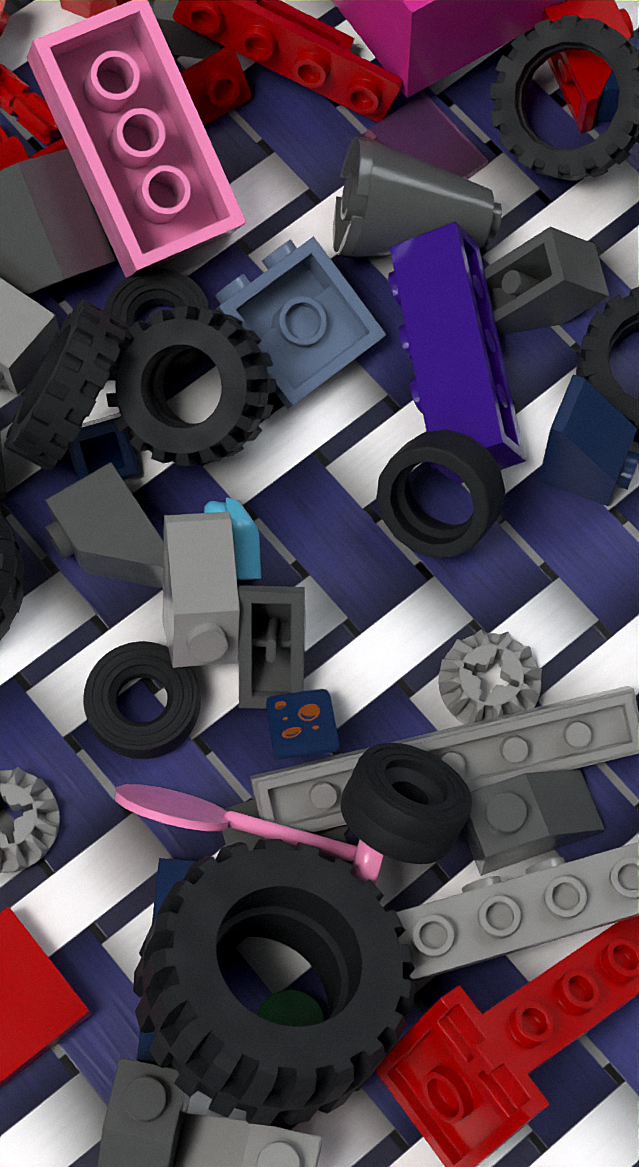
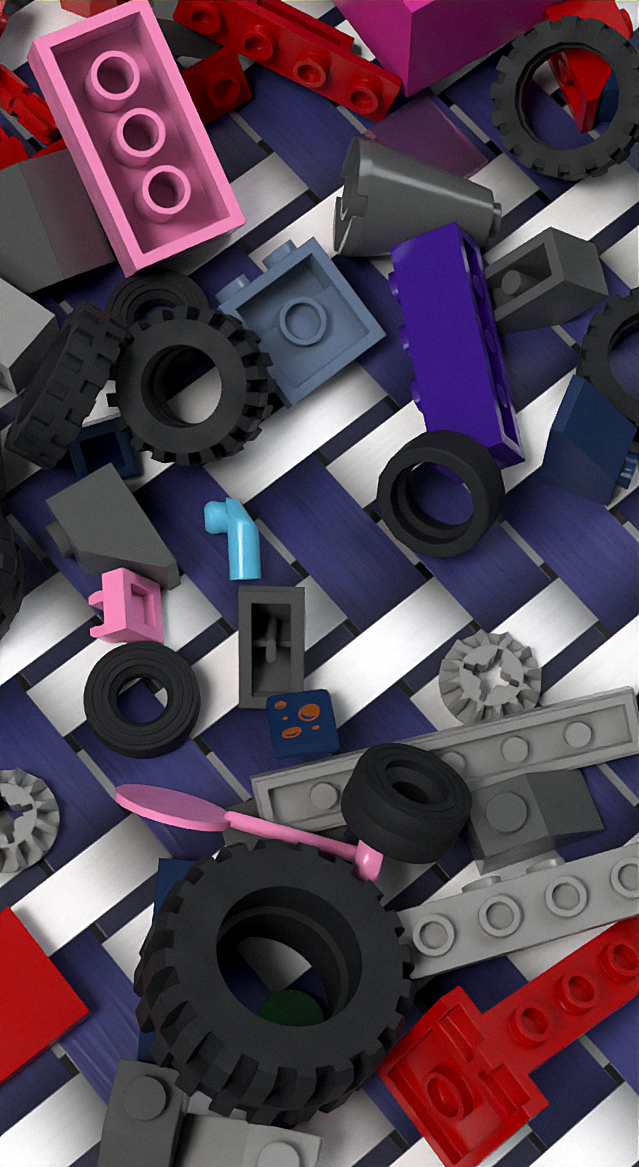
light grey slope [162,512,240,668] -> none
none -> bright pink tile [88,567,164,644]

